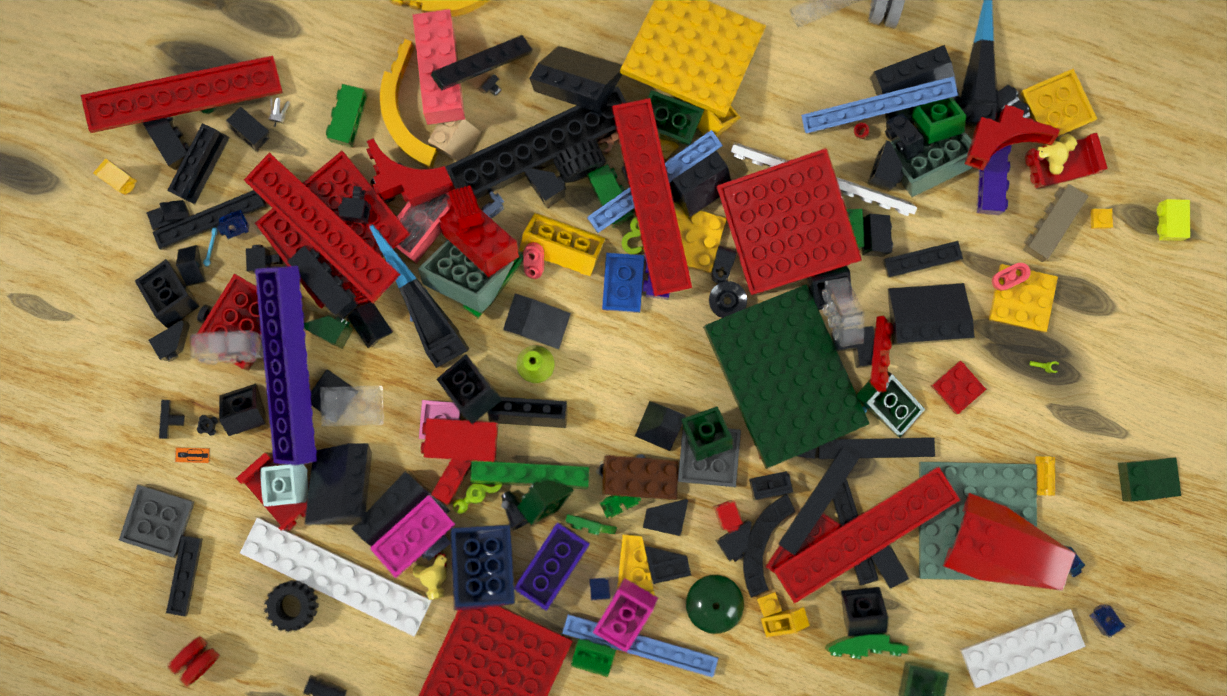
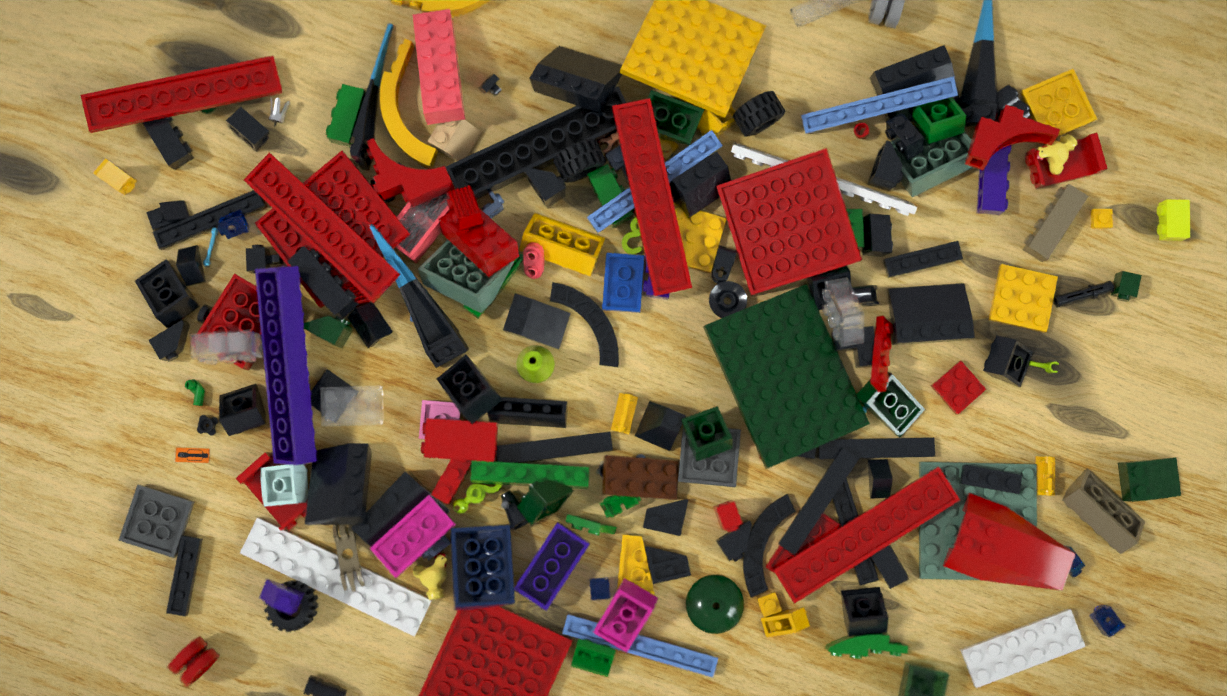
black tile [159,400,185,439] -> none
black brick [167,123,230,204] -> none
black brick [338,186,371,224] -> none
black plate [431,35,533,91] -> none
black hinge [749,471,793,500] -> none
coral plate [992,263,1030,291] -> none
none -> green arm [185,379,205,406]
none -> dark purple slope [259,579,304,615]
none -> dark tan piece [333,525,365,592]
none -> black plate [350,23,393,171]
none -> black tile [497,431,613,463]
none -> black tile [550,282,619,368]
none -> sand blue plate [605,146,624,172]
none -> yellow hinge [611,393,638,434]
none -> black tyre [733,91,785,137]
none -> black piece [851,285,879,307]
none -> black slope [868,459,893,499]
none -> black plate [960,465,1023,494]
none -> black slope [983,335,1033,387]
none -> black pin [1053,280,1114,308]
none -> dark tan slope [1063,468,1145,554]
none -> dark green brick [1111,271,1142,302]

